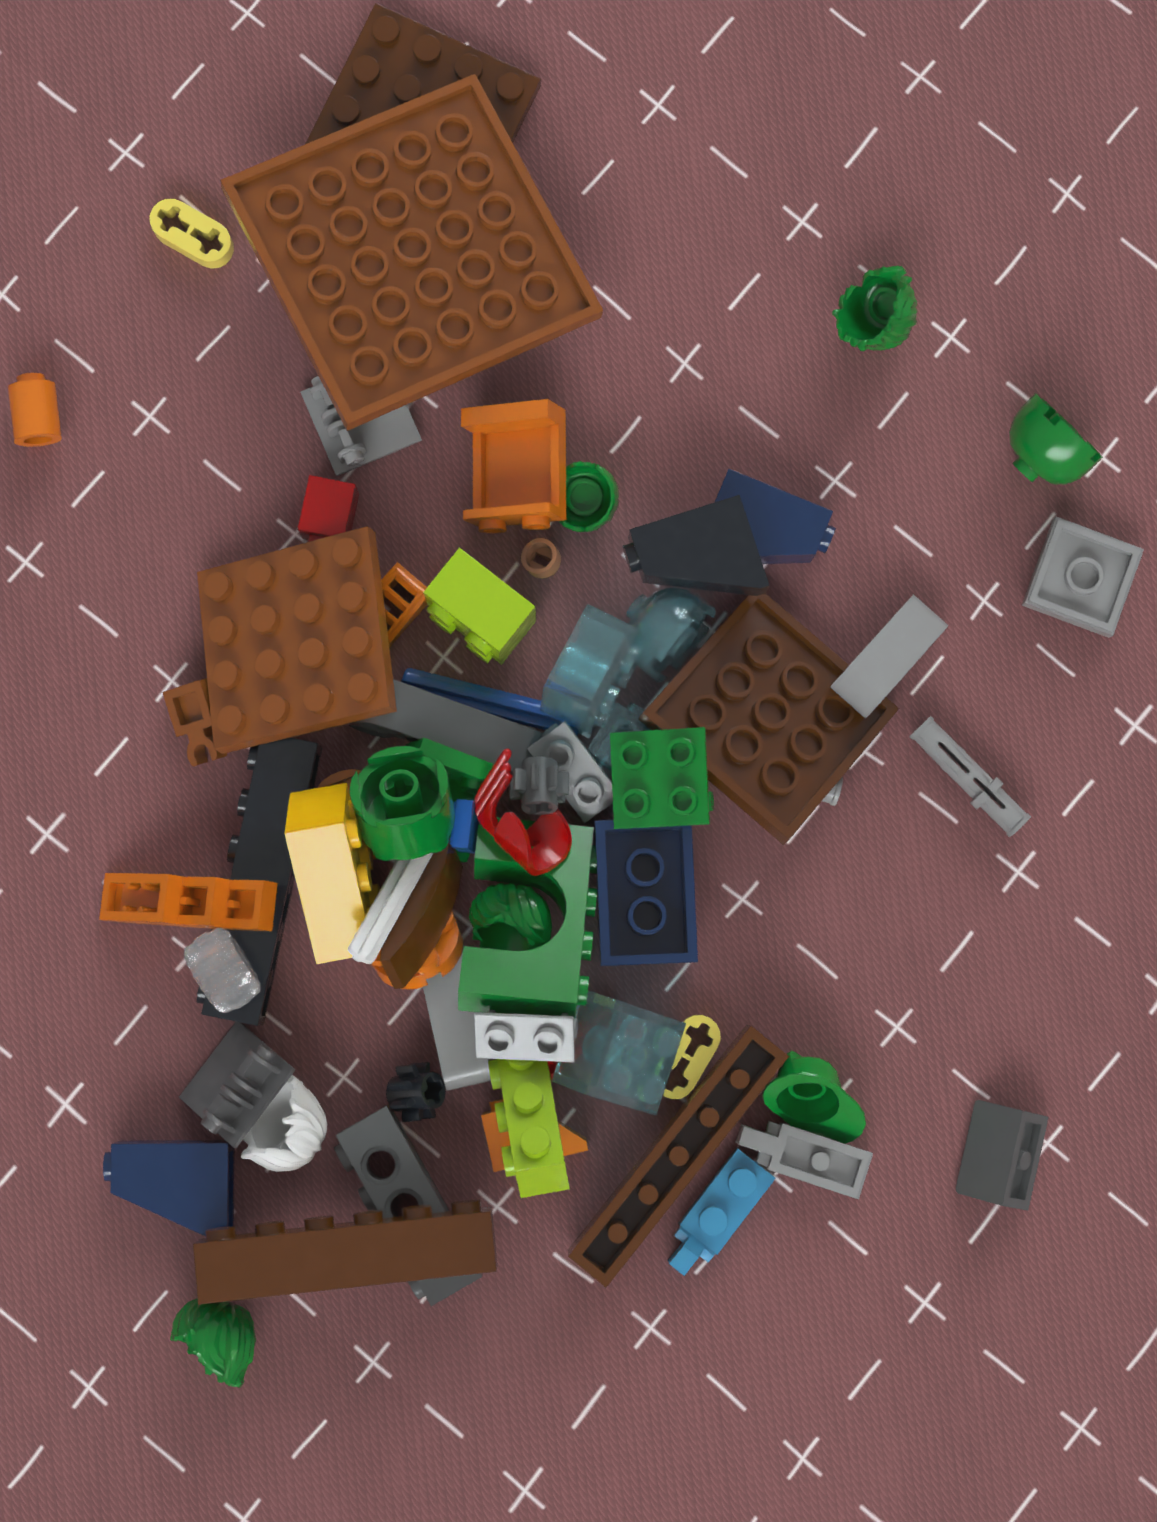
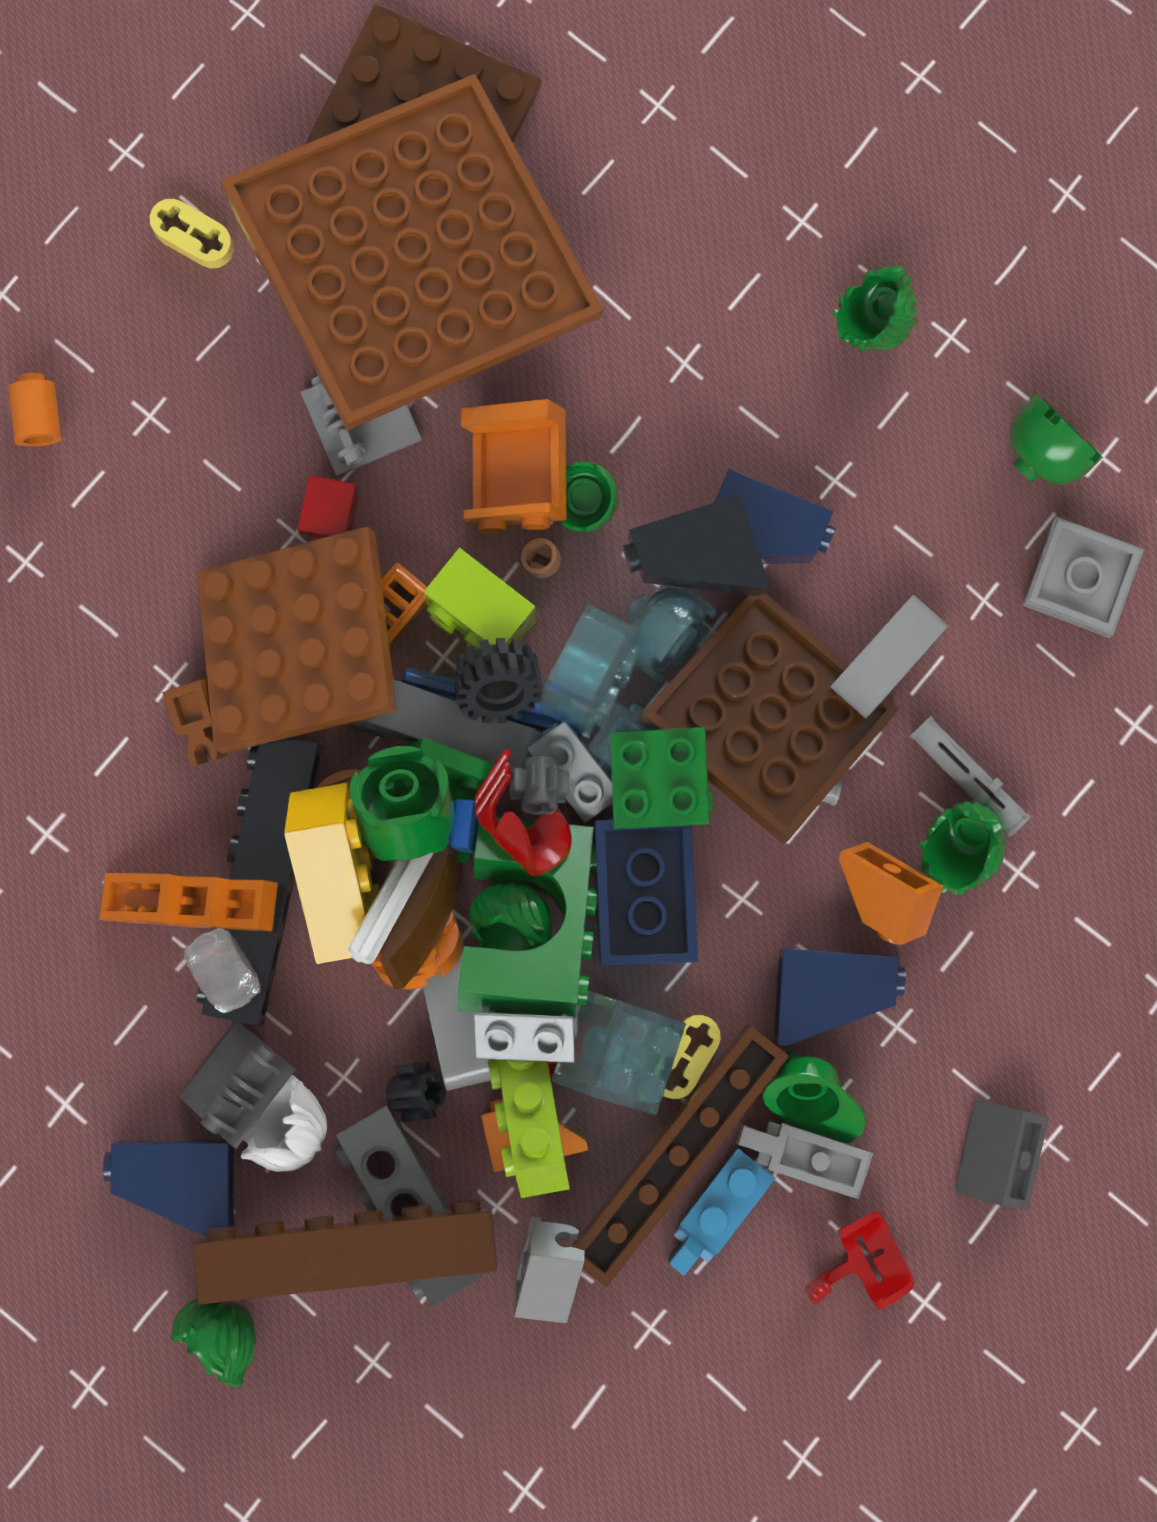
none -> black tyre [452,638,543,724]
none -> light grey hinge [514,1216,584,1323]
none -> dark blue slope [773,949,906,1046]
none -> red helmet [805,1211,914,1310]
none -> orange slope [839,842,943,945]
none -> green hair [919,801,1006,895]

